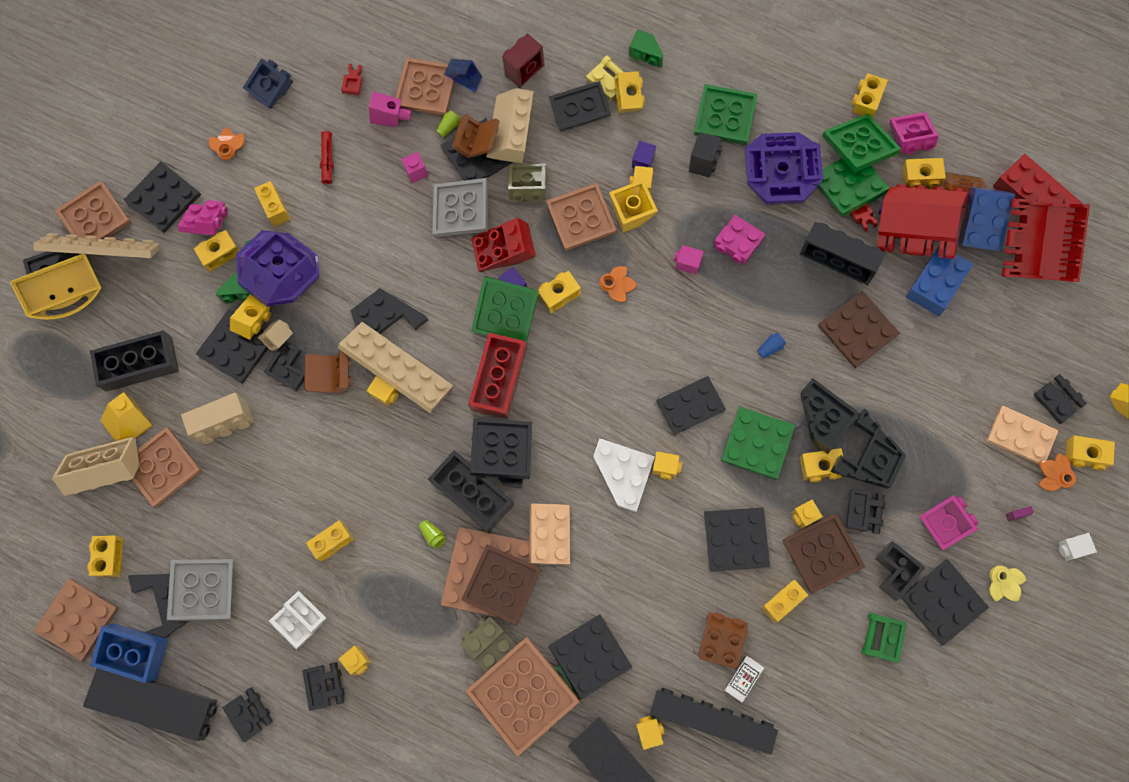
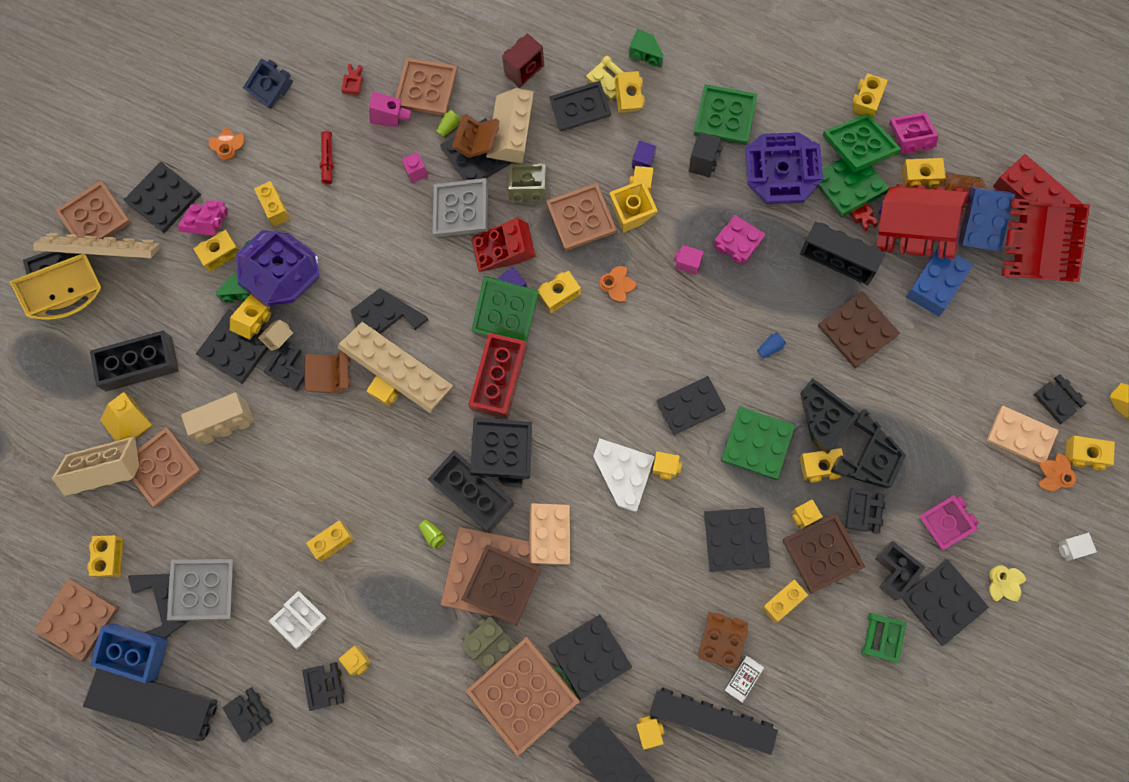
clear blue slope [444,59,482,92] -> none
magenta tile [1005,506,1034,522] -> none

